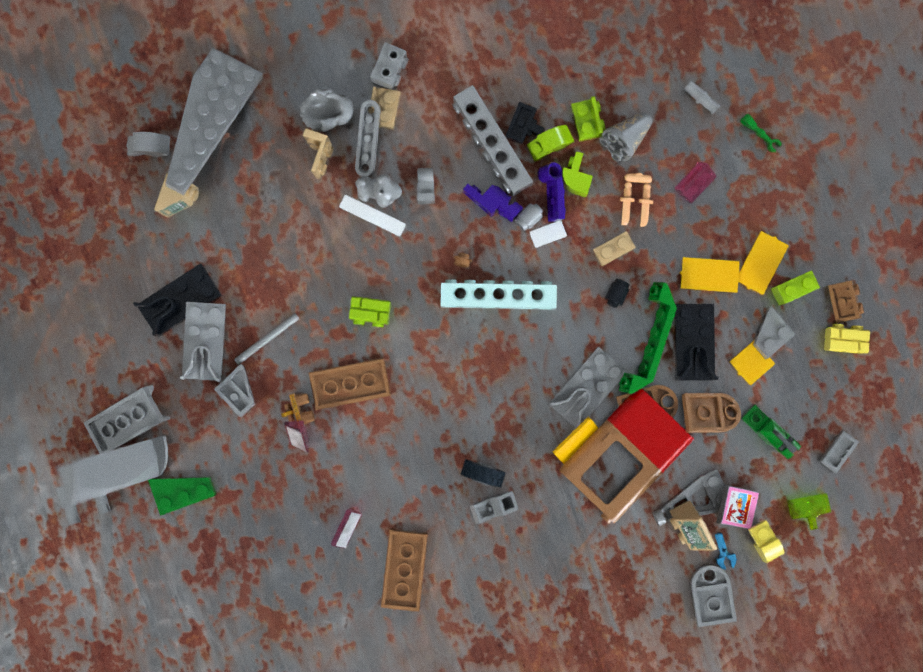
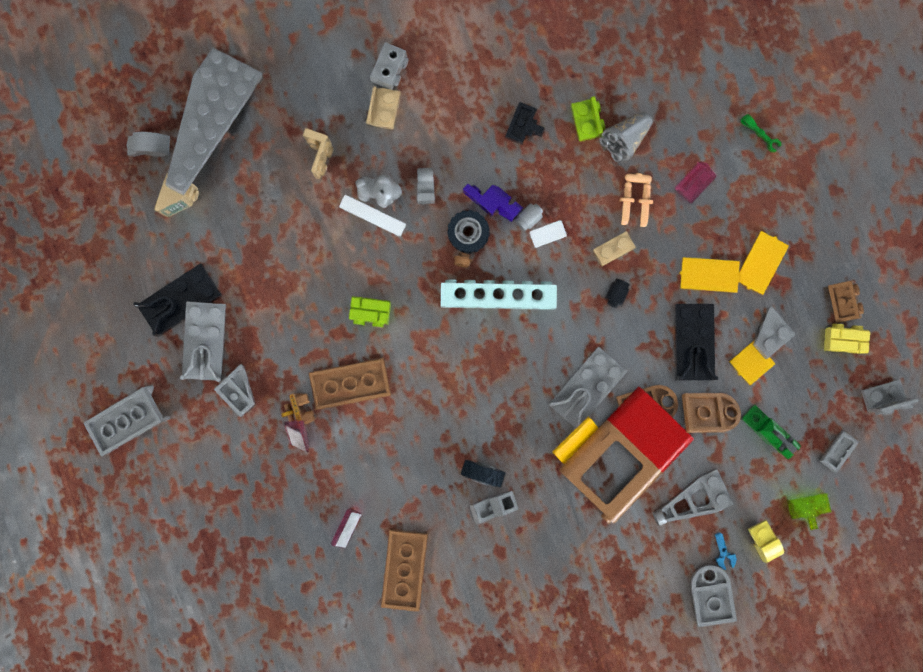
light grey piece [54,435,168,526] -> none
green wing [148,477,216,516] -> none
light grey bar [234,313,300,365] -> none
light grey hair [300,88,354,132] -> none
light grey plate [355,100,381,177] -> none
light grey brick [452,85,533,196] -> none
lime brick [527,125,575,161] -> none
dark purple plate [537,162,566,222] -> none
lime brick [562,151,593,198] -> none
green slope [619,282,677,394] -> none
tan slope [669,500,717,551] -> none
light grey pin [684,80,720,114] -> none
tile [717,485,760,529] -> none
lime brick [771,270,820,306] -> none
none -> black wheel [447,210,490,253]
none -> light grey bracket [861,379,919,415]

